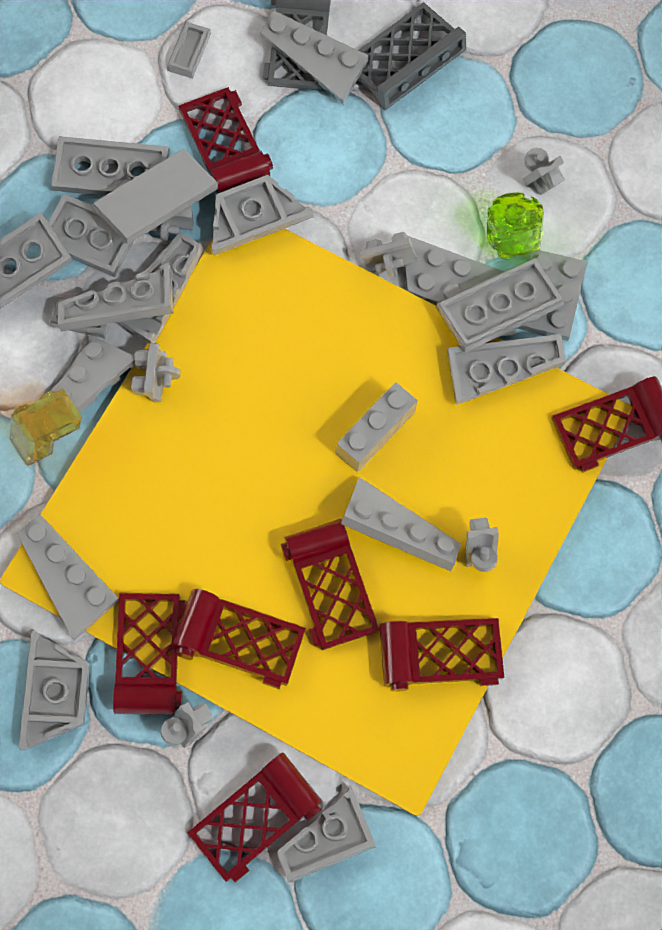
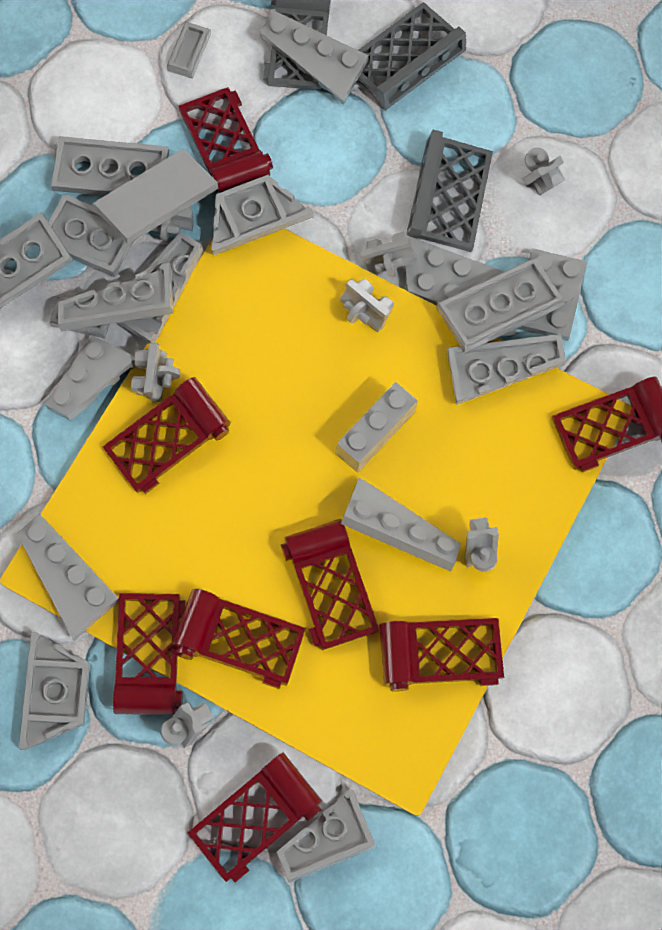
clear yellow brick [9,388,82,467] -> none
clear neon green brick [487,192,544,259] -> none
none -> dark red piece [103,377,231,494]
none -> light grey hips [340,279,394,332]
none -> dark grey fence [406,129,493,252]

